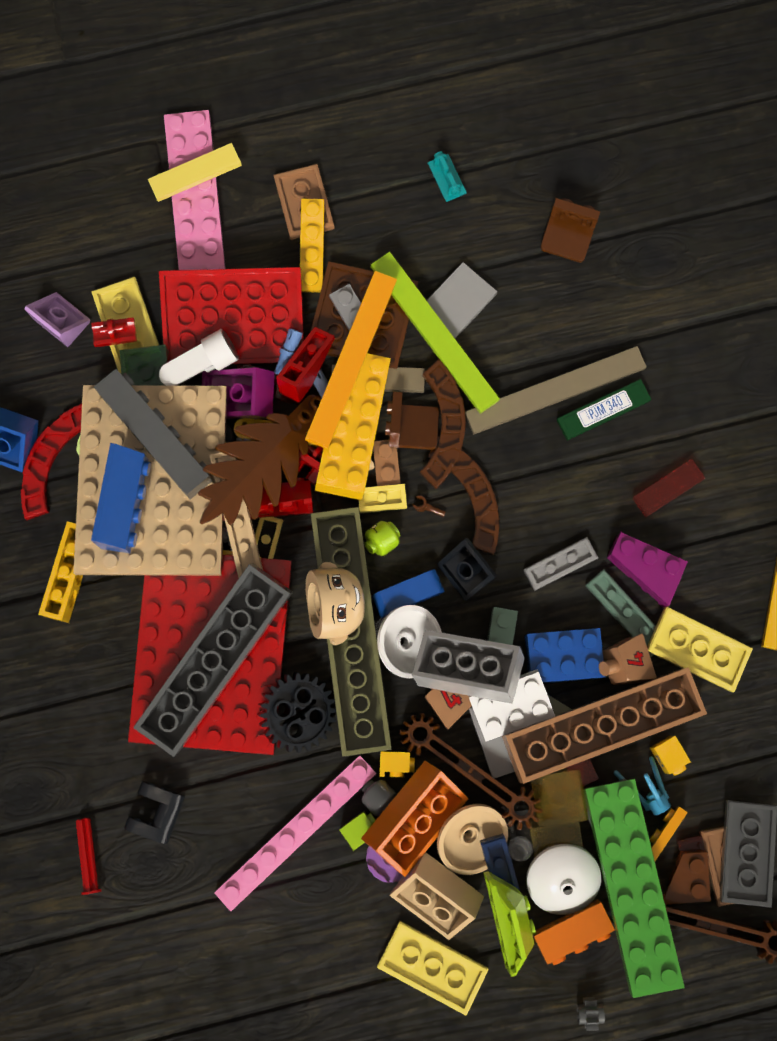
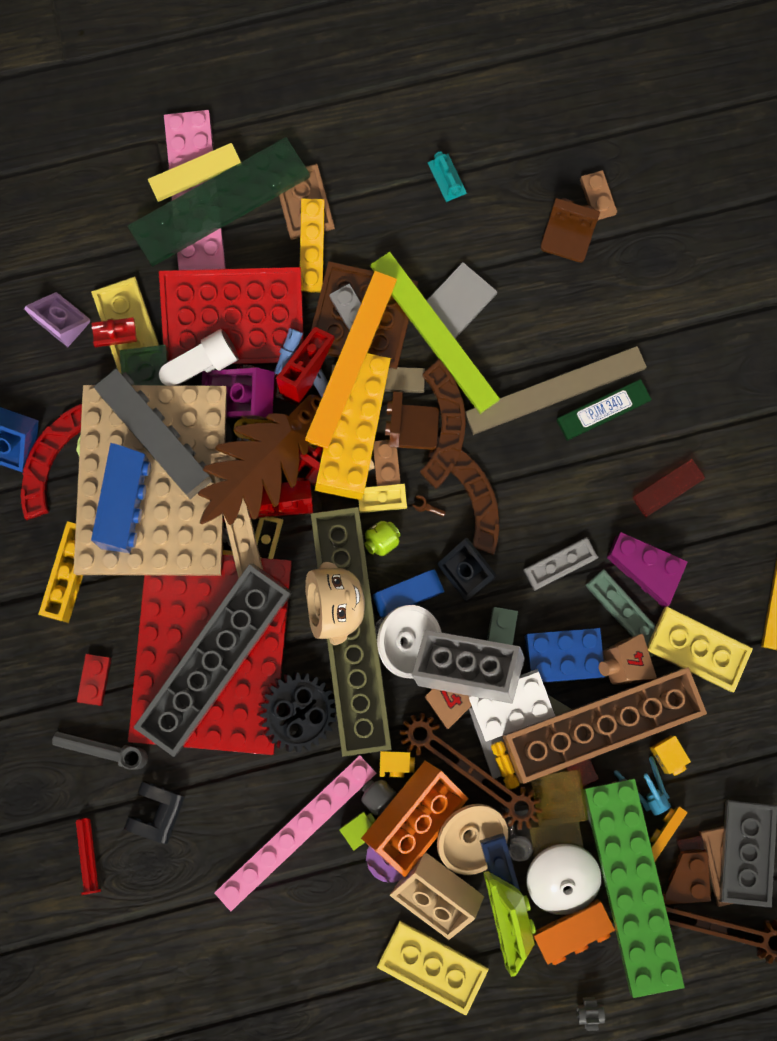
none -> dark grey axle [52,731,148,770]
none -> red plate [77,654,111,706]
none -> clear green plate [128,137,310,267]
none -> yellow axle [491,741,519,790]
none -> medium nougat plate [580,170,617,220]

